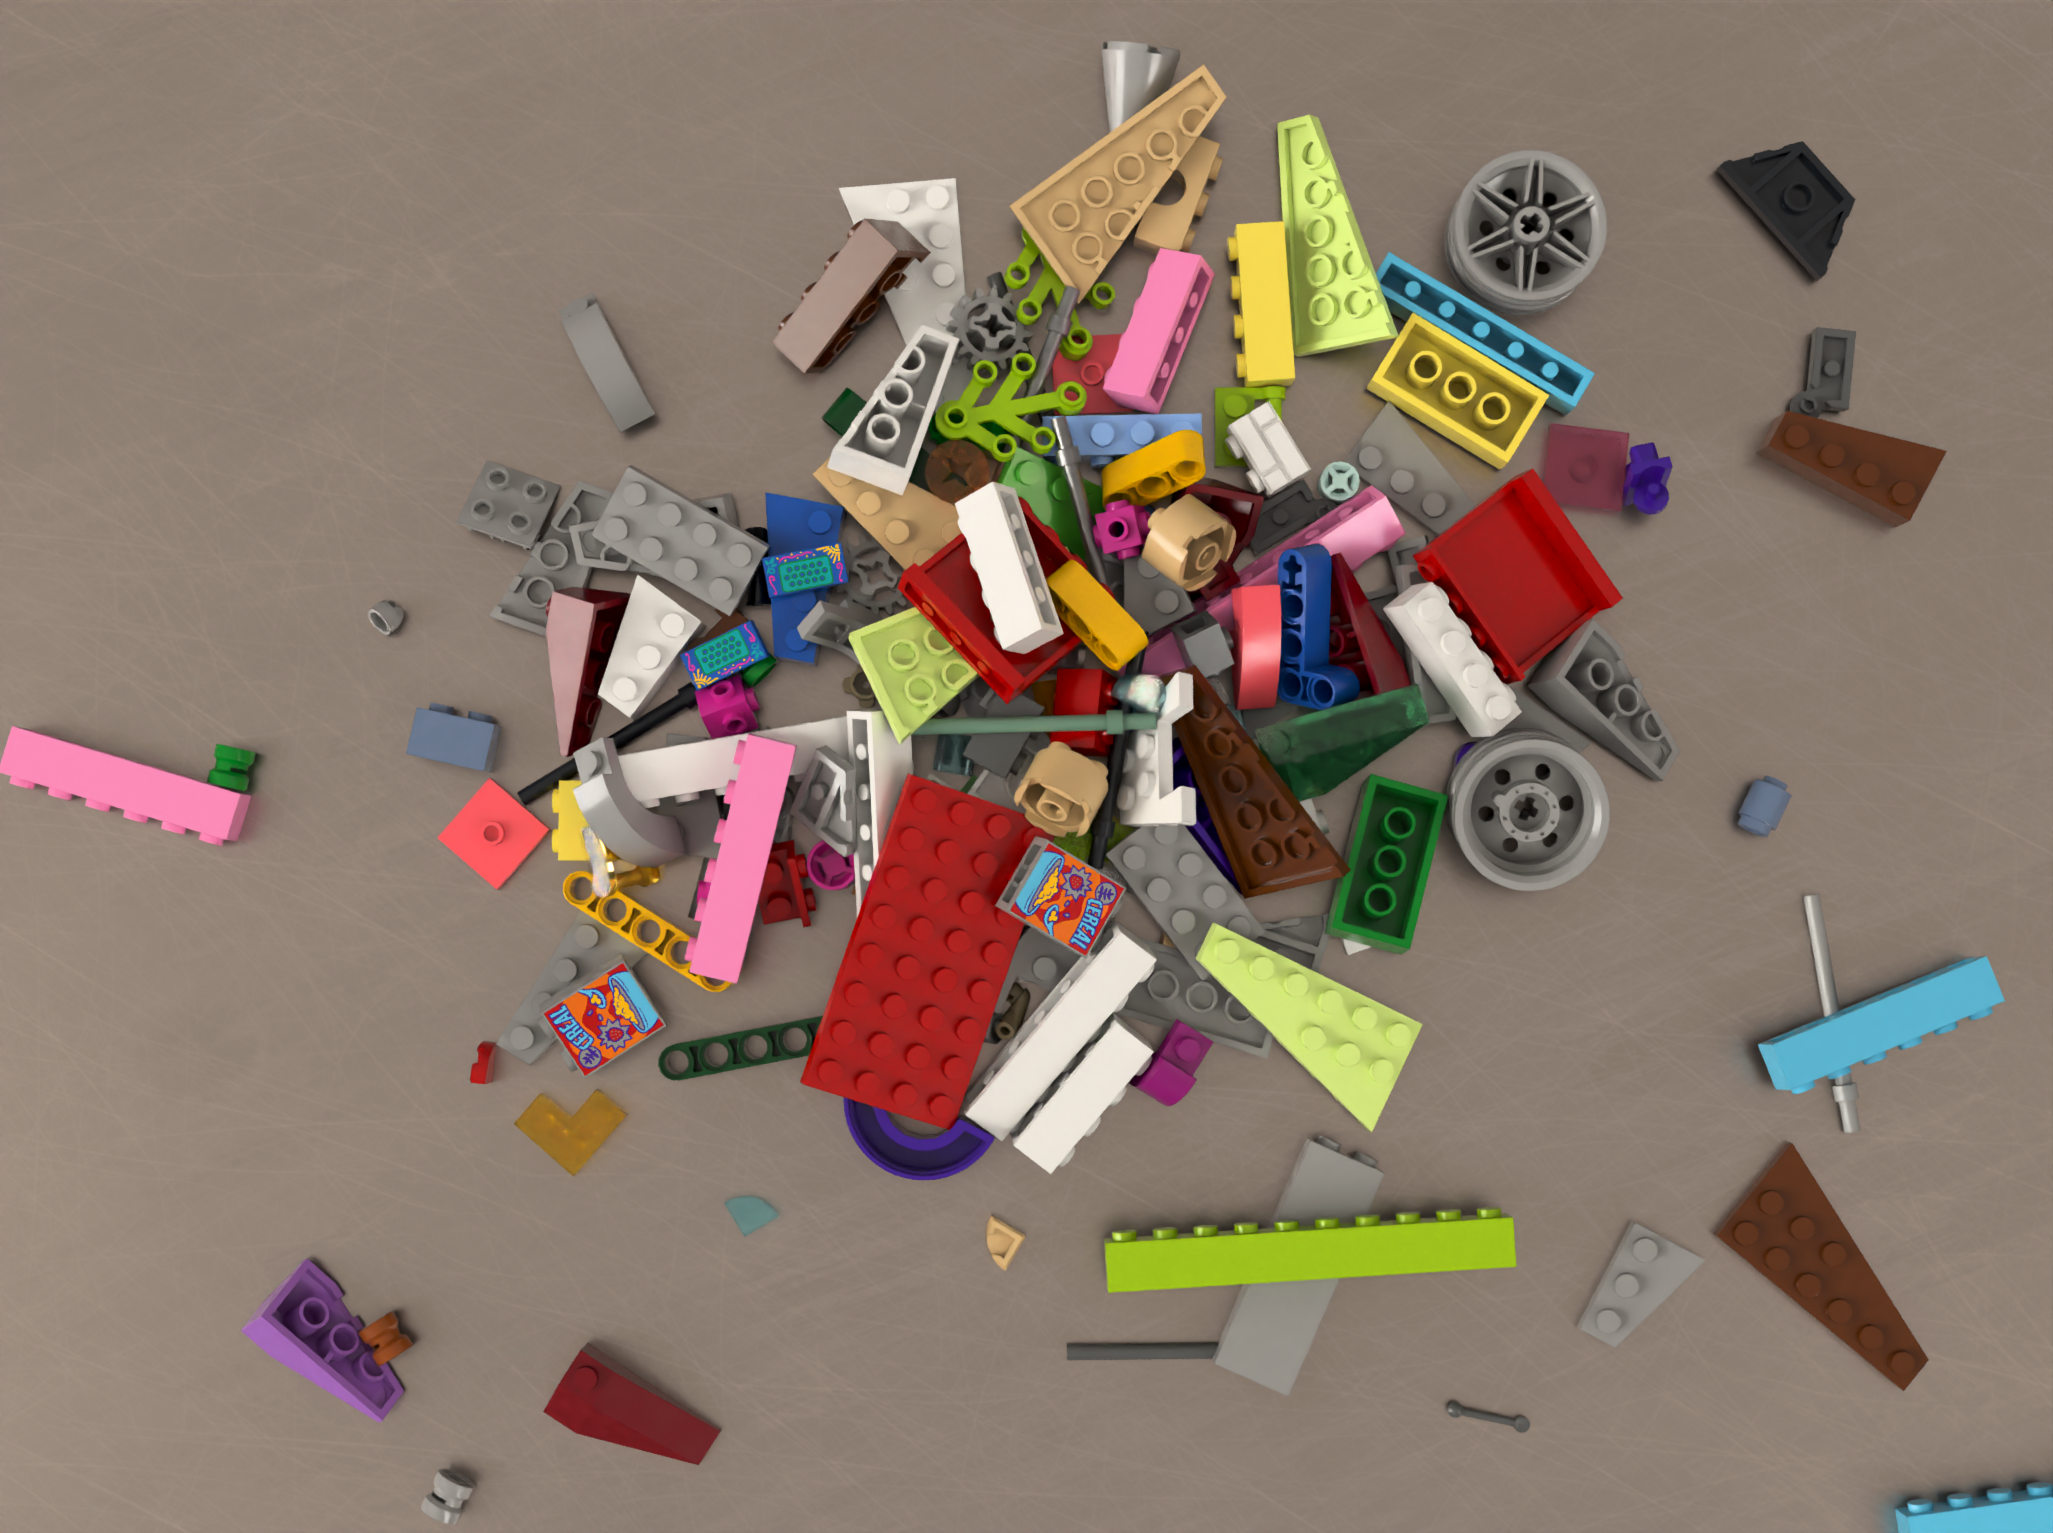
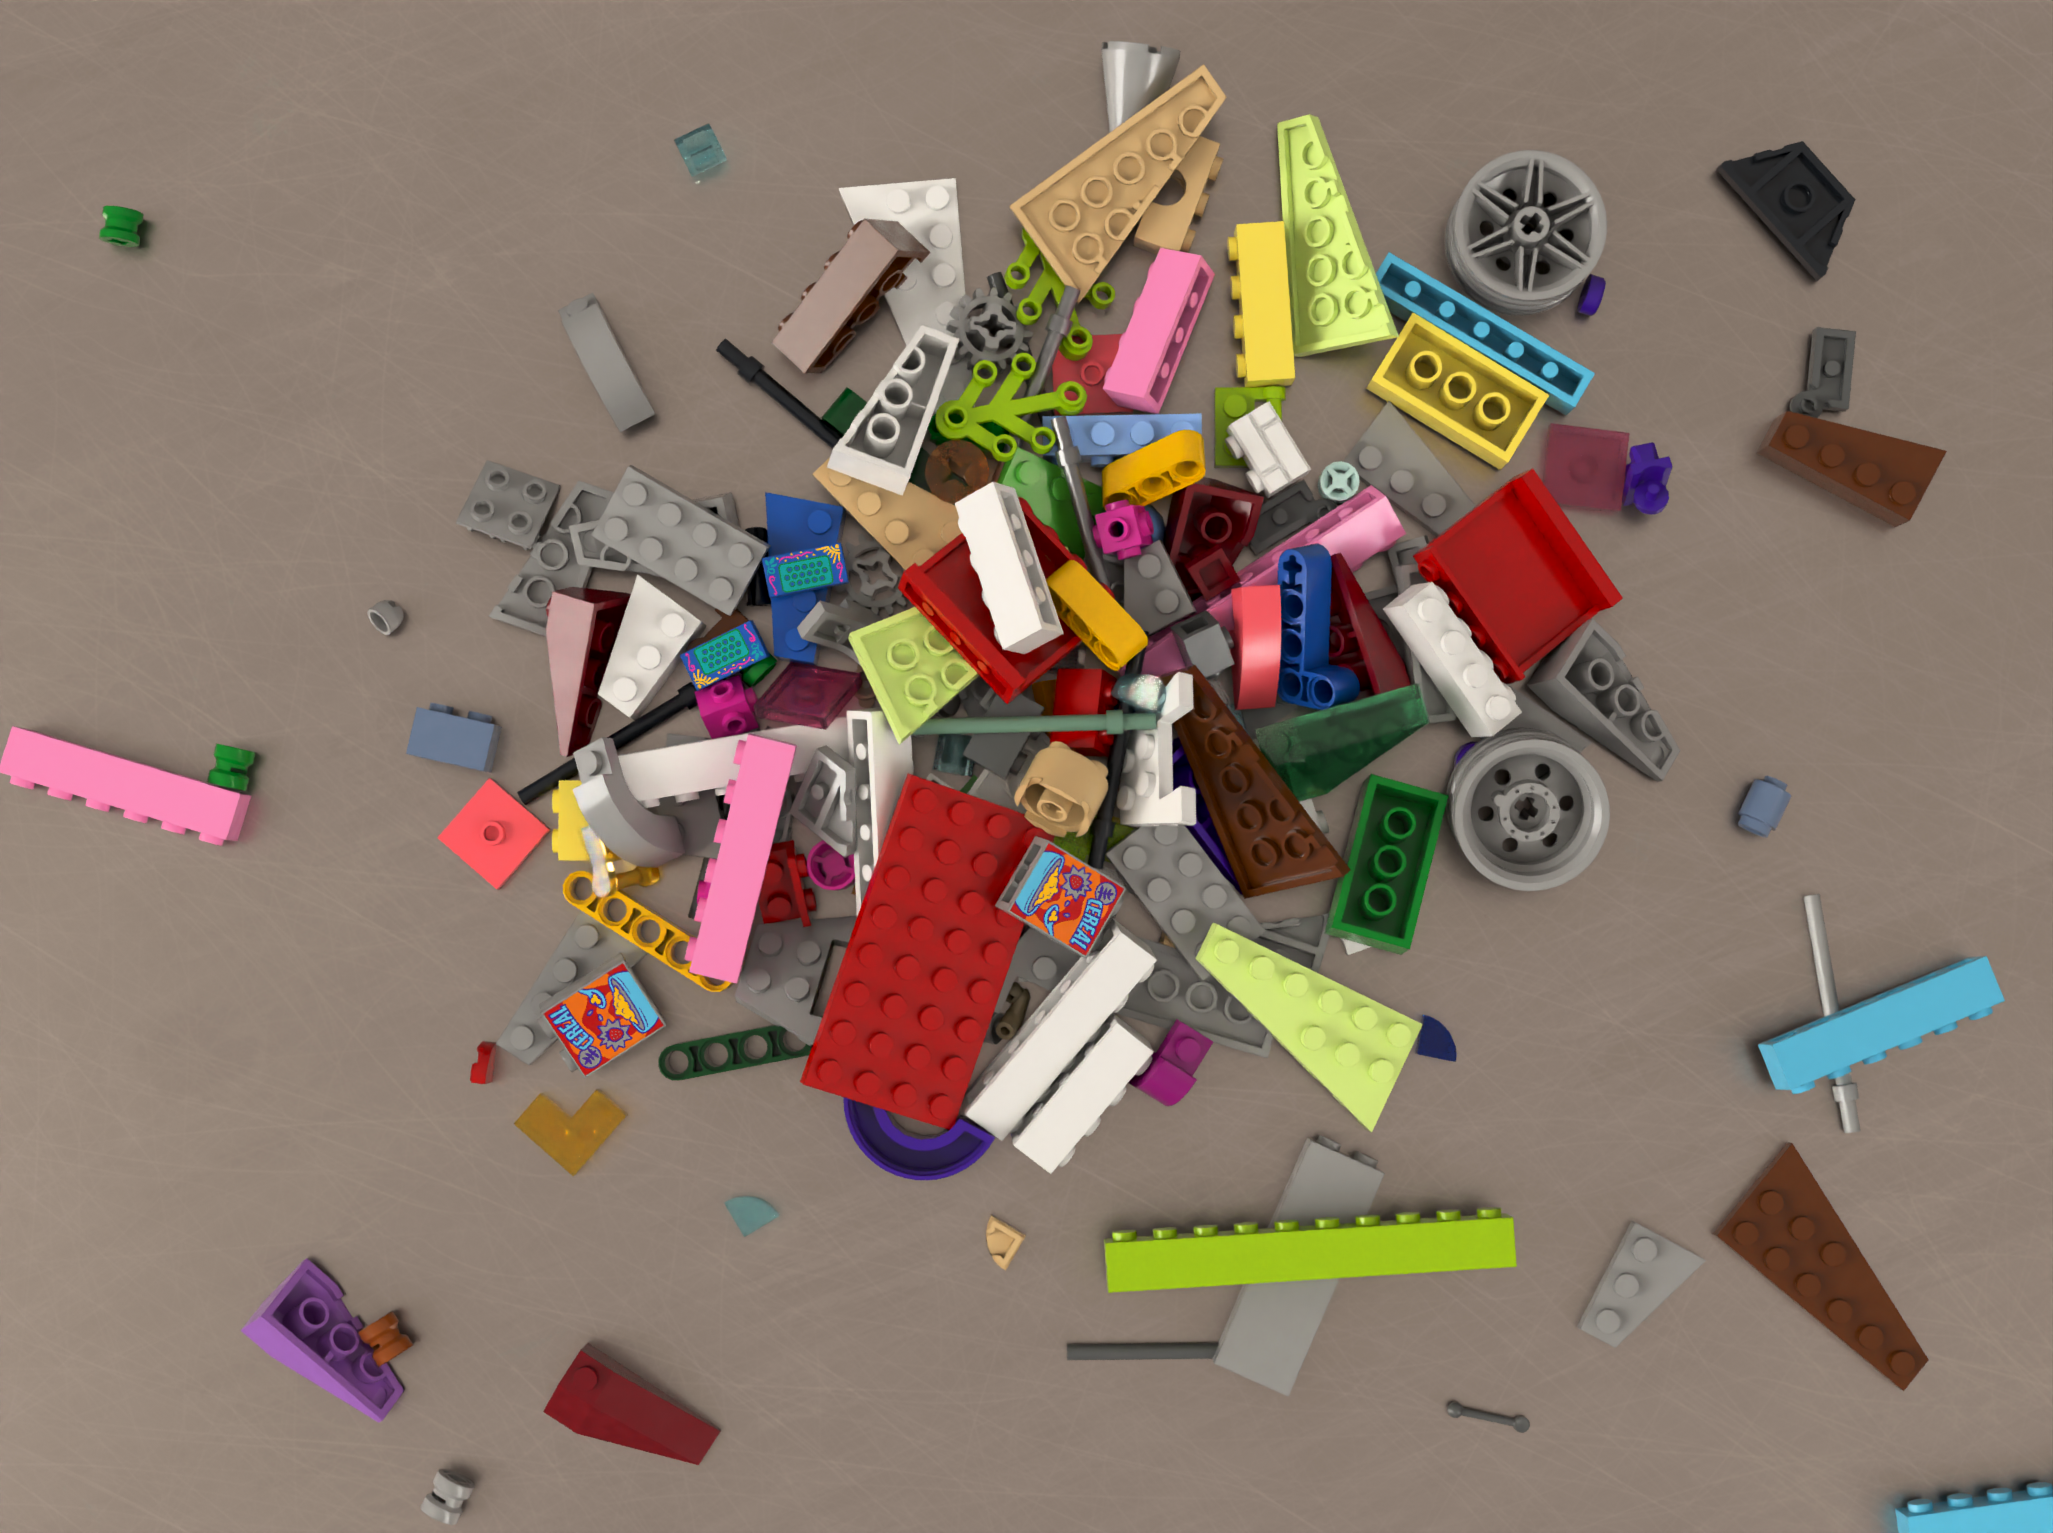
tan brick [1142,494,1236,591] -> none
none -> green wheel [99,206,144,247]
none -> clear light blue brick [674,123,727,177]
none -> black bar [716,339,842,449]
none -> light grey wing [735,916,857,1046]
none -> clear pink plate [753,662,863,730]
none -> clear blue tile [1415,1014,1457,1062]
none -> dark purple tile [1577,274,1606,316]

